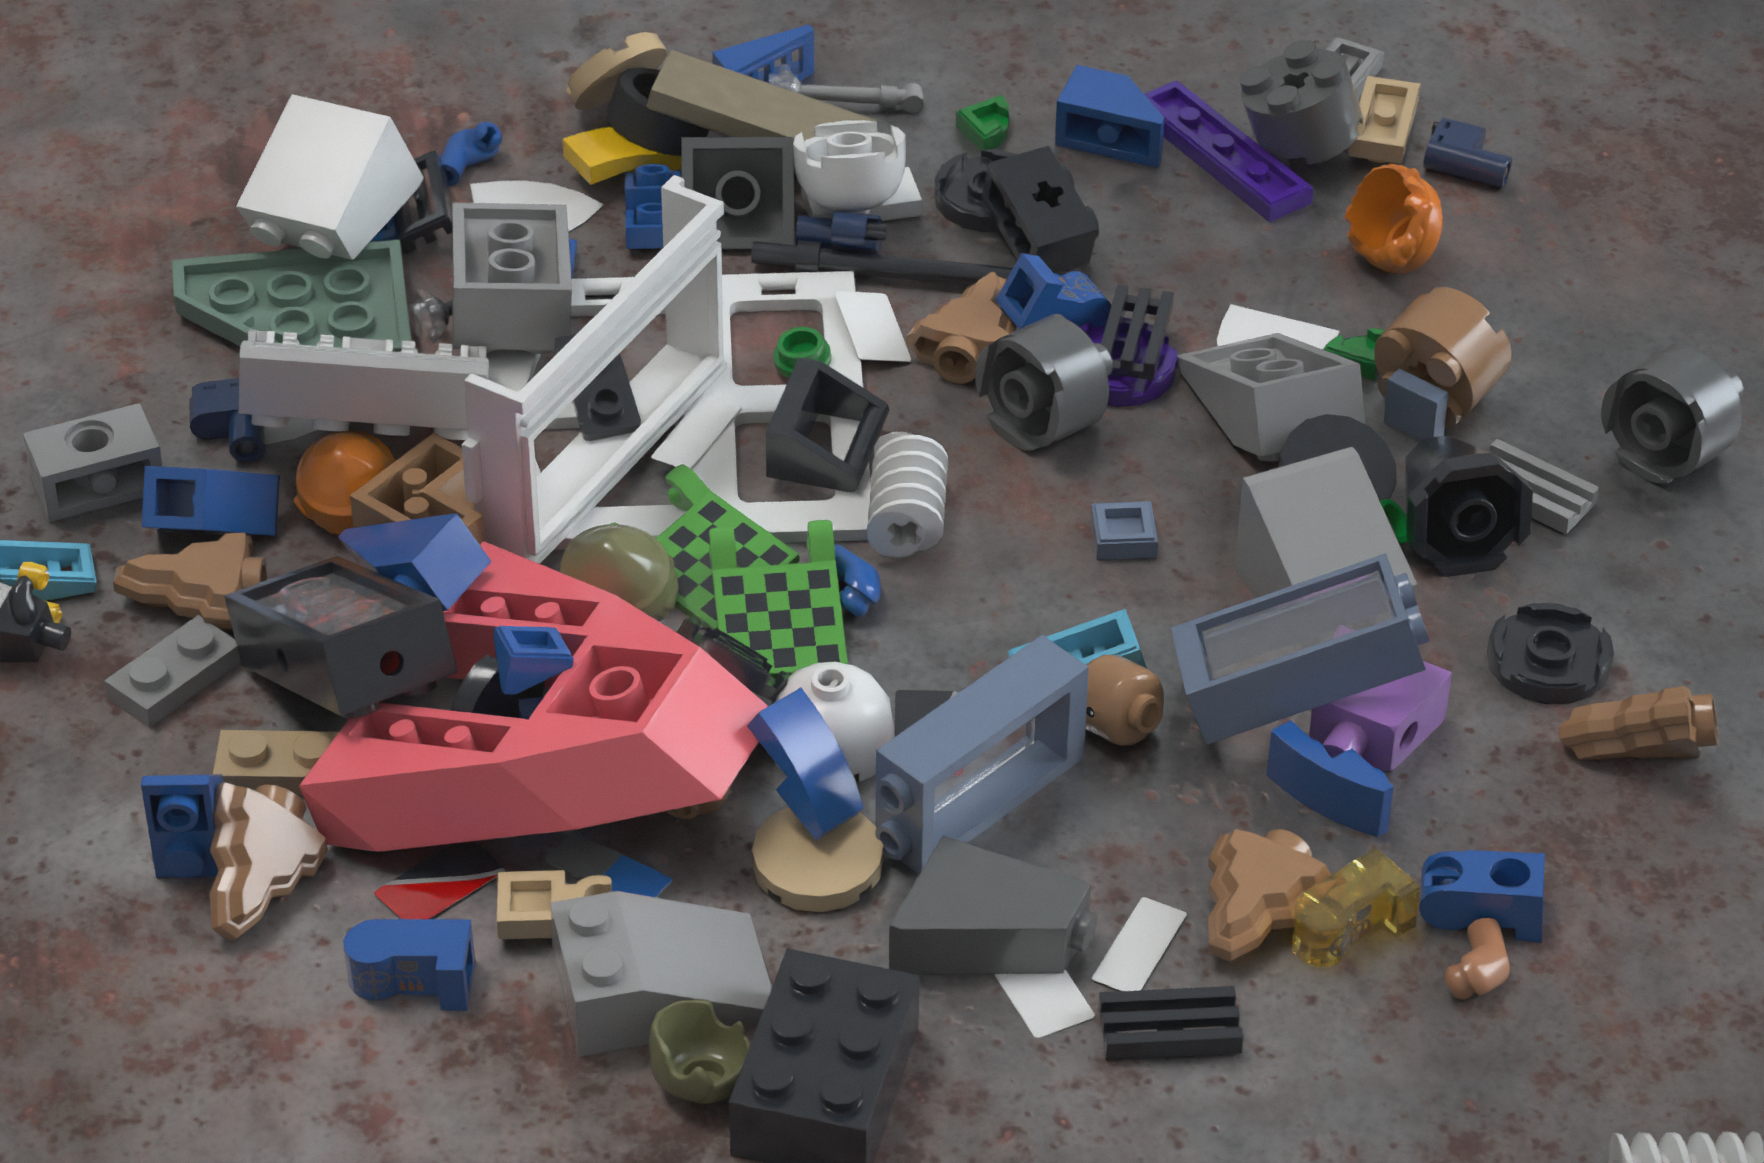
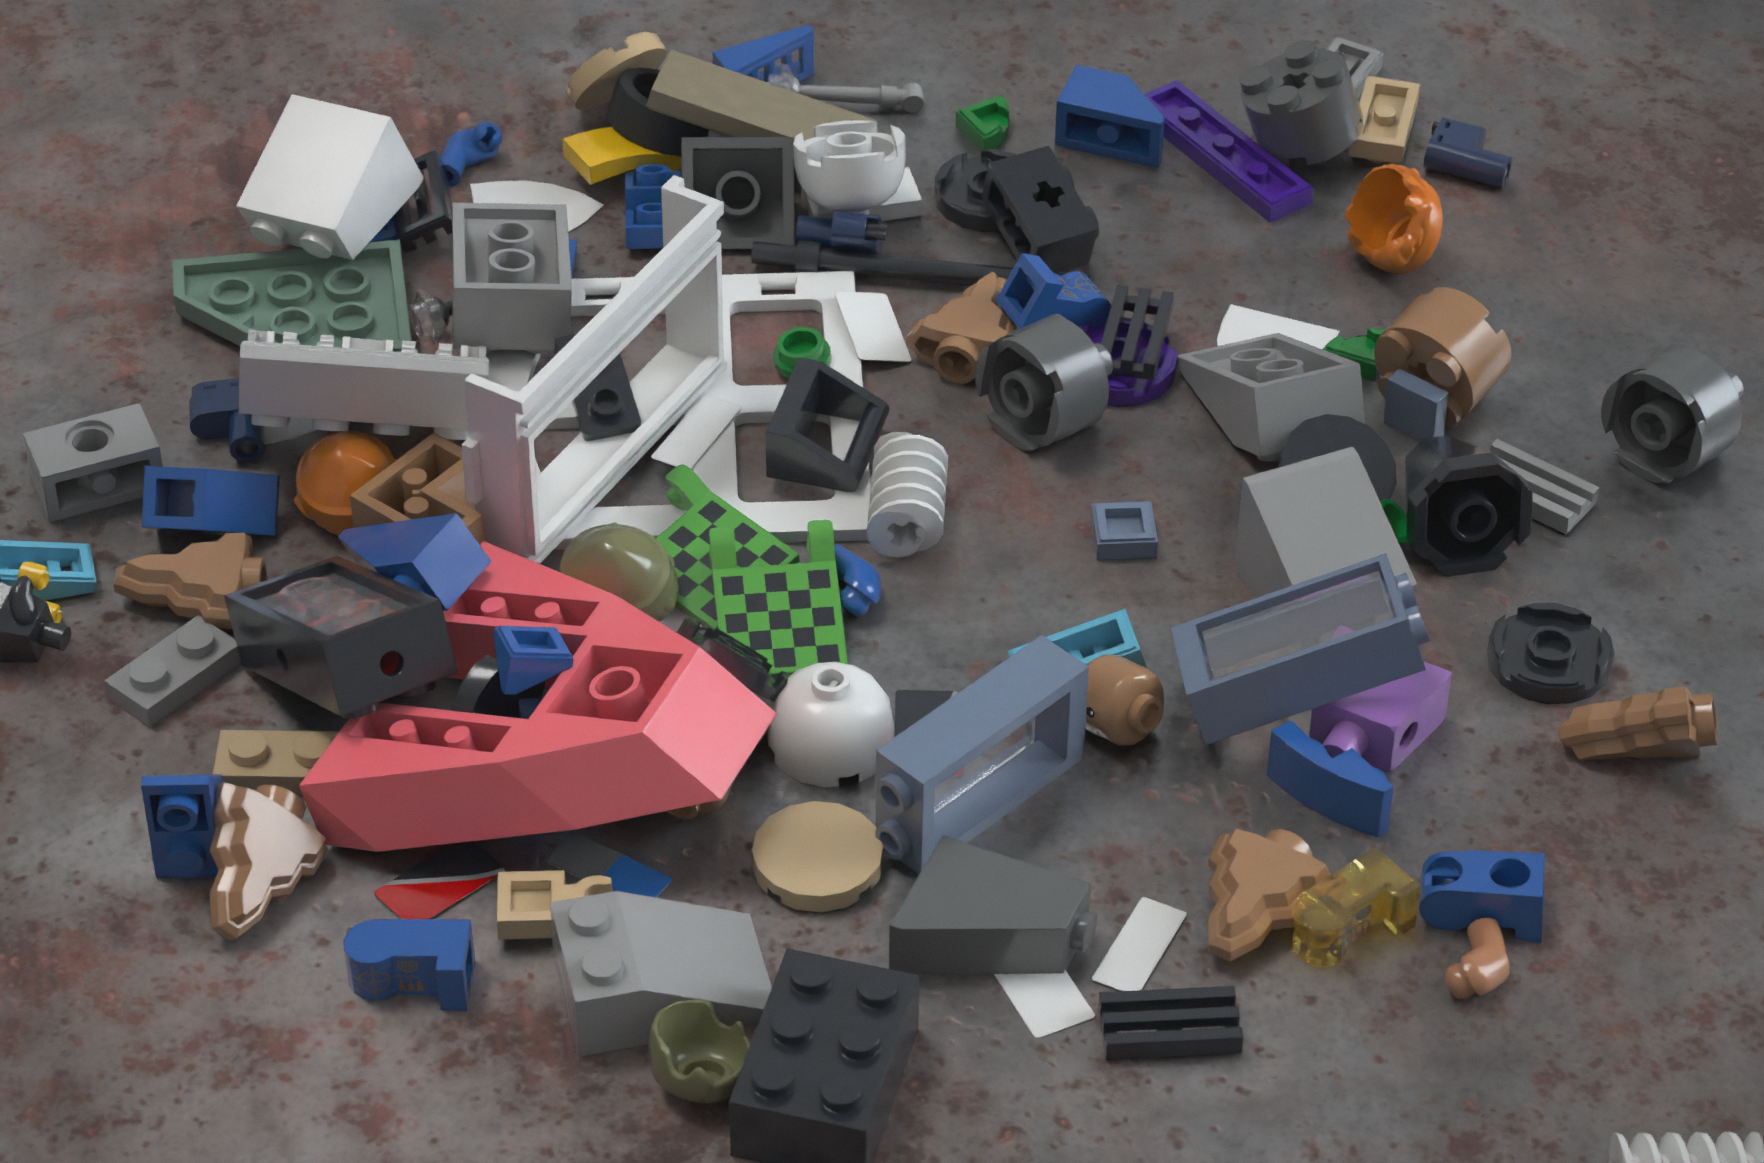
blue slope [747,687,864,841] -> none

